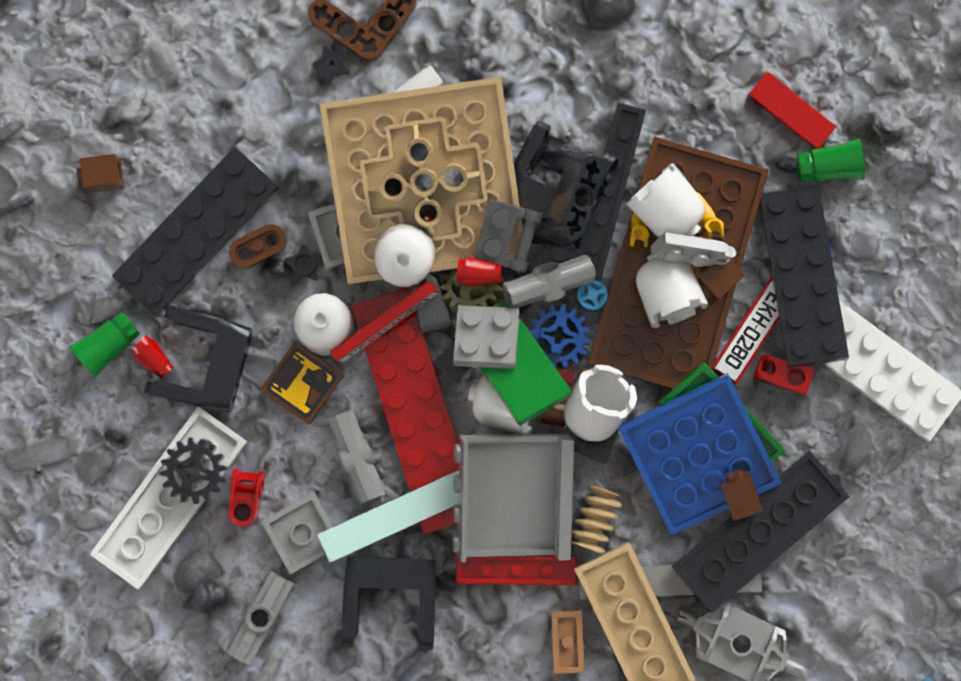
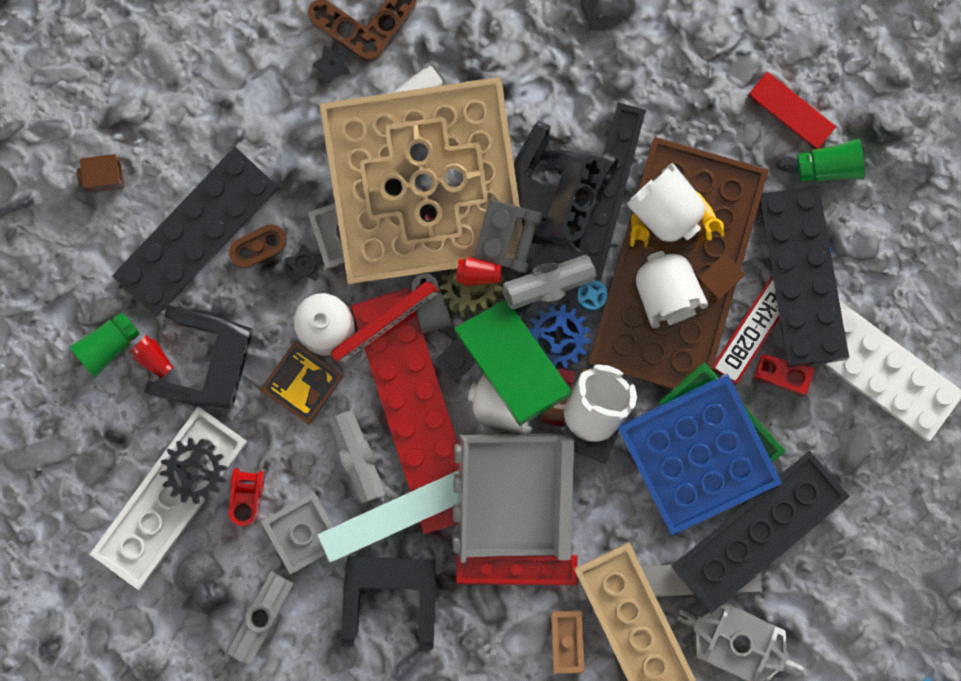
white cylinder [374,223,435,287] -> none
light grey plate [453,305,519,369] -> none
tan piece [571,485,622,553] -> none
light grey hinge [651,232,736,266] -> none
reddish brown brick [720,469,763,521] -> none

